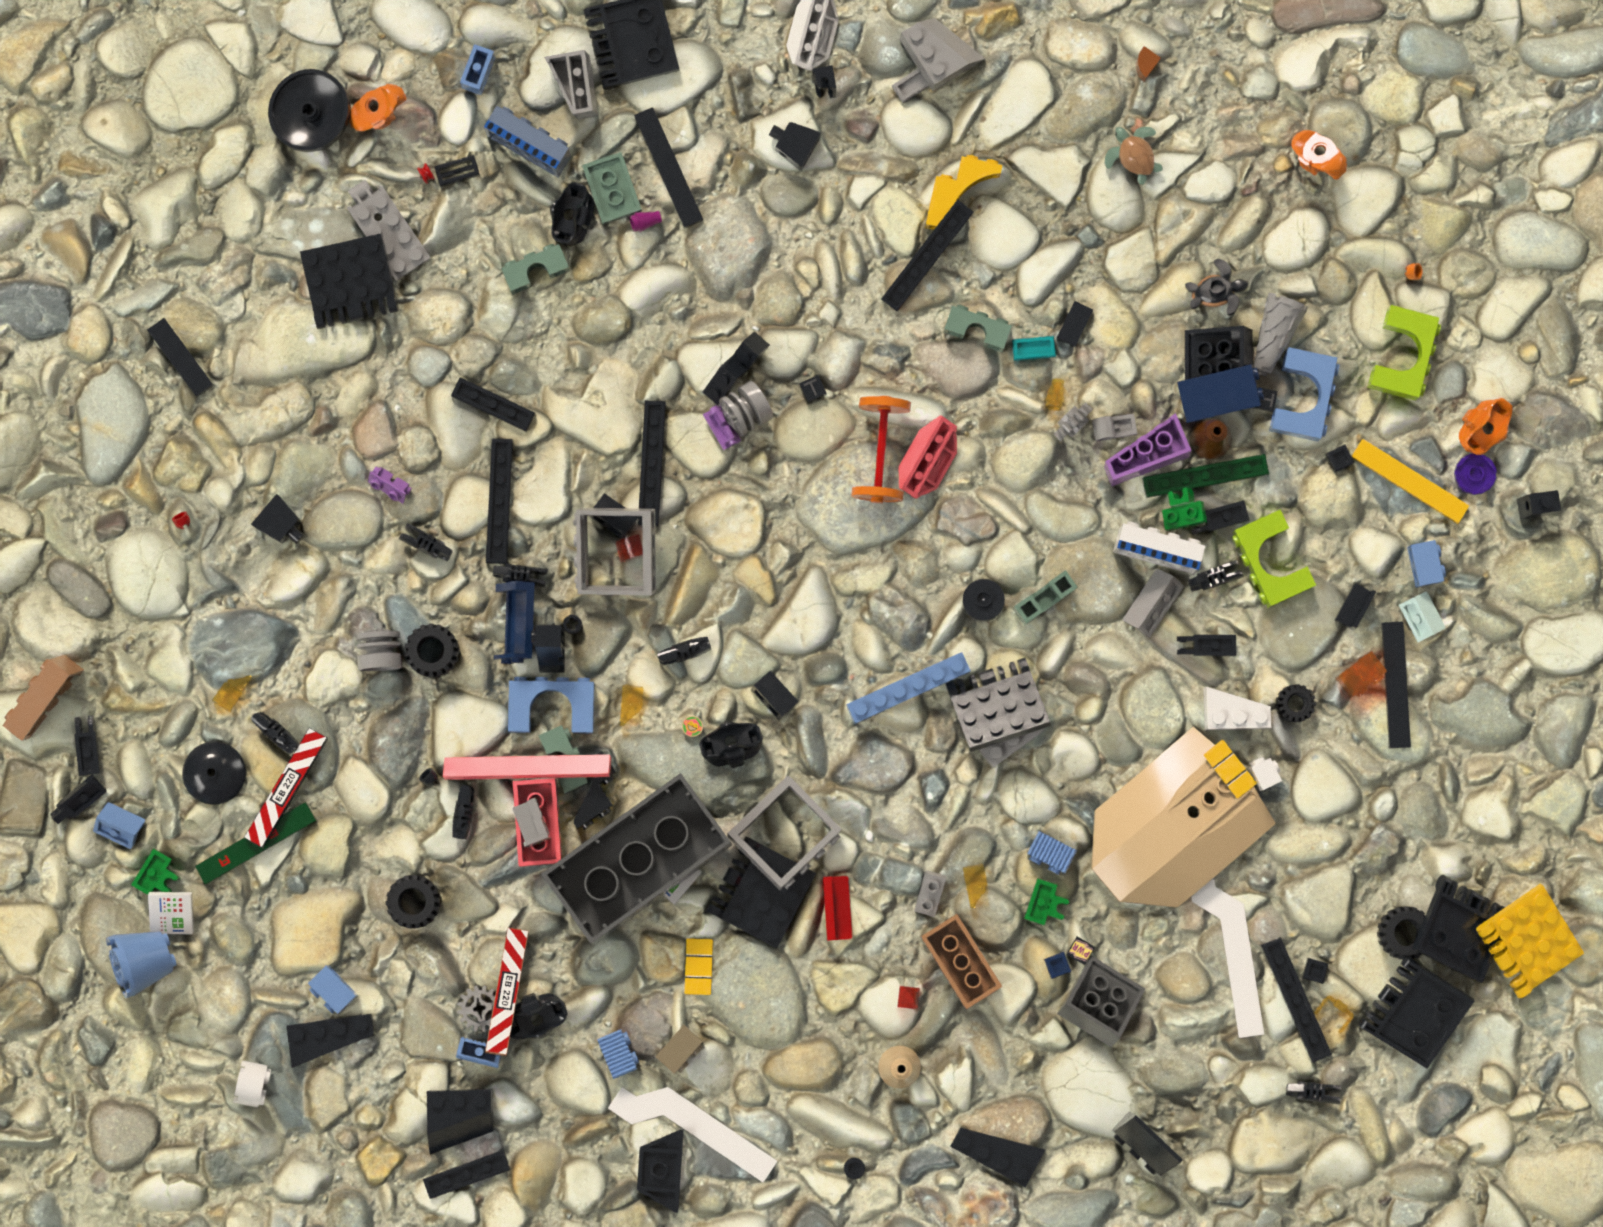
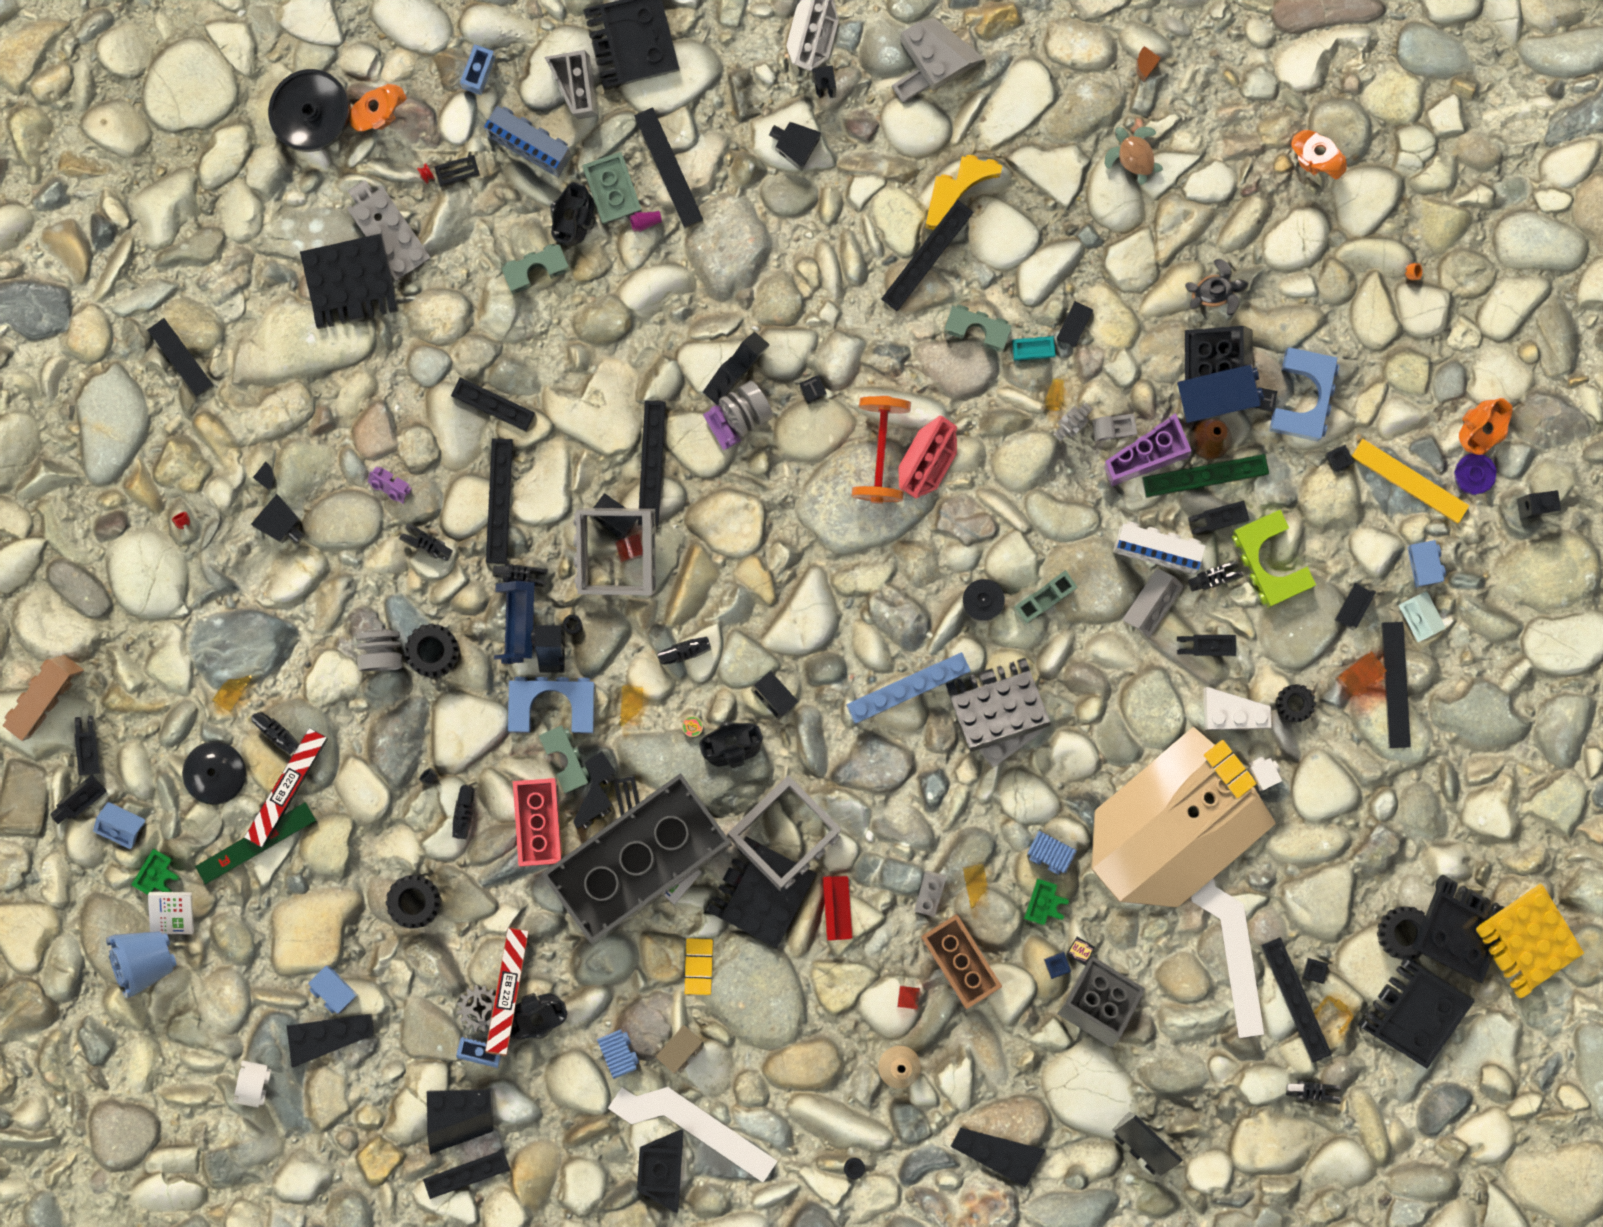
tile [443,755,611,780] -> none
light grey panel [513,798,551,848] -> none
green plate [1162,488,1207,531] -> none
light grey cone [1253,293,1308,377] -> none
lime arch [1367,305,1441,401] -> none
none -> black tile [253,461,274,491]
none -> black tile [613,776,640,816]

